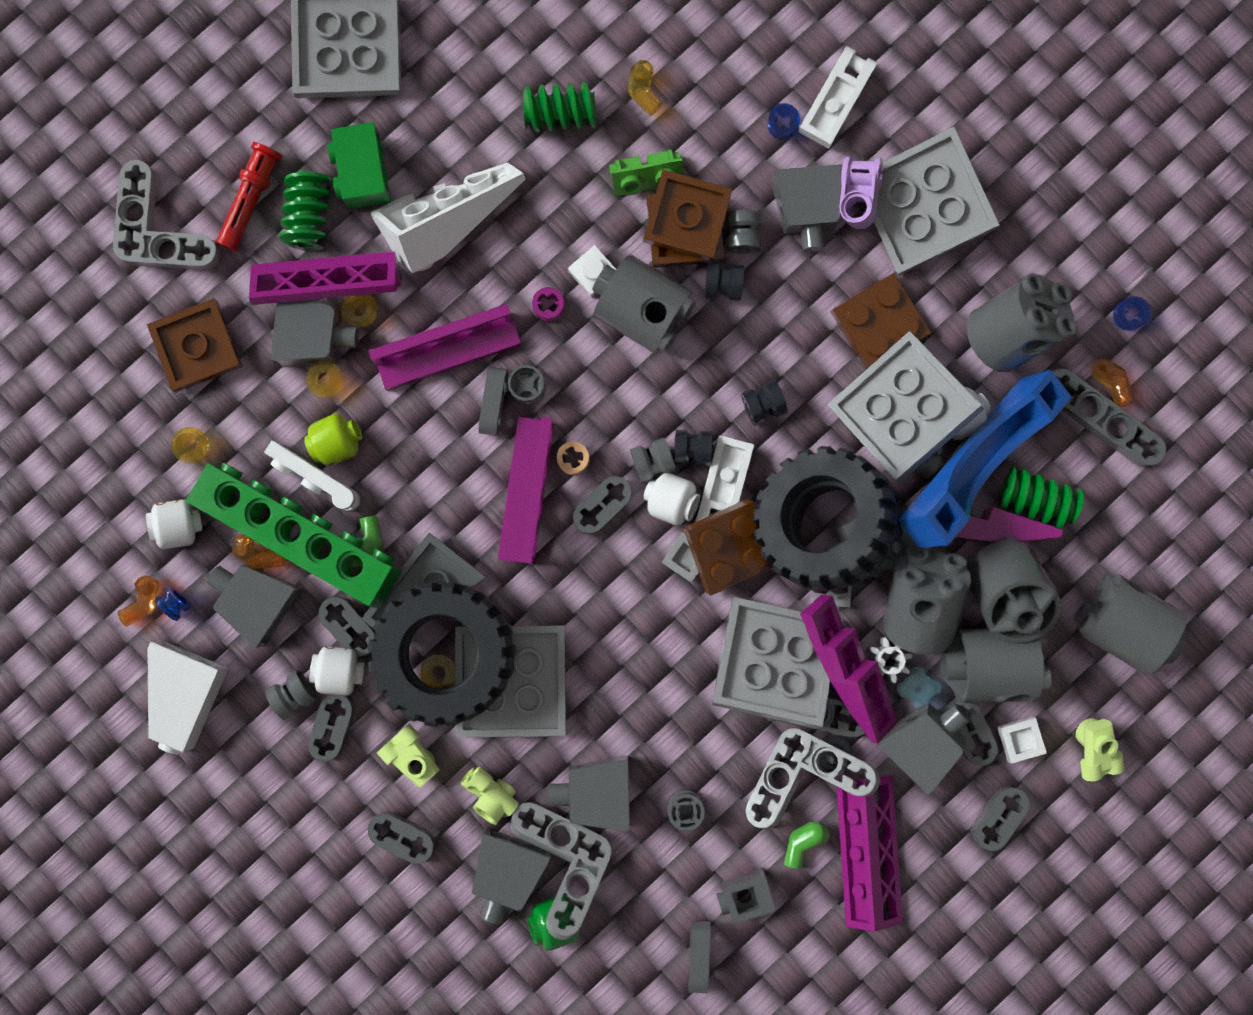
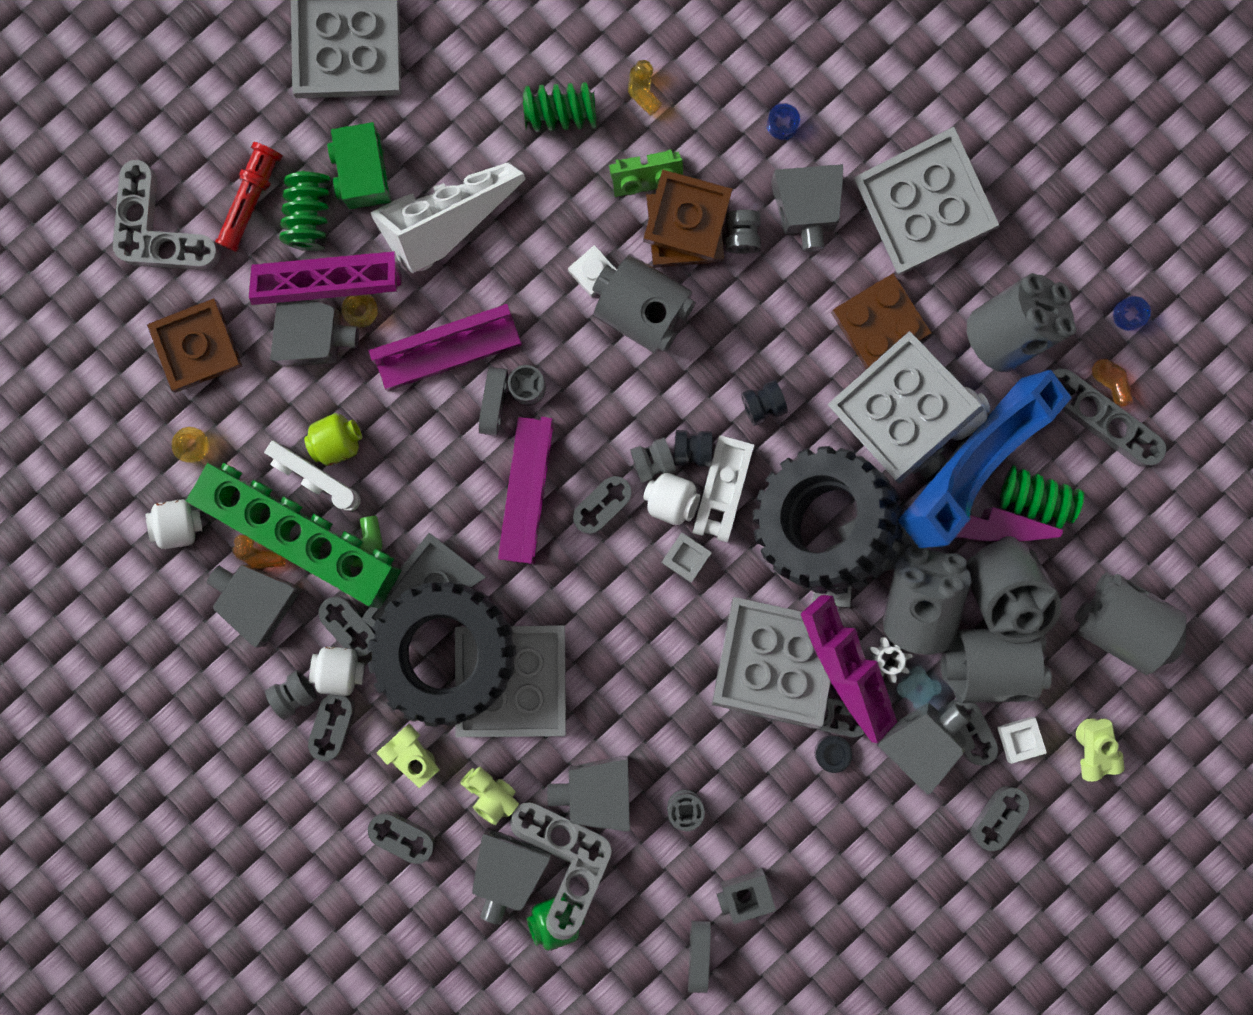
clear orange arm [118,576,161,627] -> none
white slope [148,640,228,755] -> none
clear blue bush [154,586,191,621] -> none
clear yellow plate [306,361,343,398] -> none
clear yellow plate [420,655,455,689] -> none
magenta bush [532,287,565,322] -> none
light nougat bush [557,441,589,475] -> none
reddish brown plate [683,499,773,596] -> none
black wheel [705,262,744,301] -> none
light grey beam [746,728,880,829] -> none
bright green arm [784,822,829,869] -> none
white plate [798,46,878,149] -> none
magenta fence [836,775,903,932] -> none
lavender piece [839,156,883,229] -> none

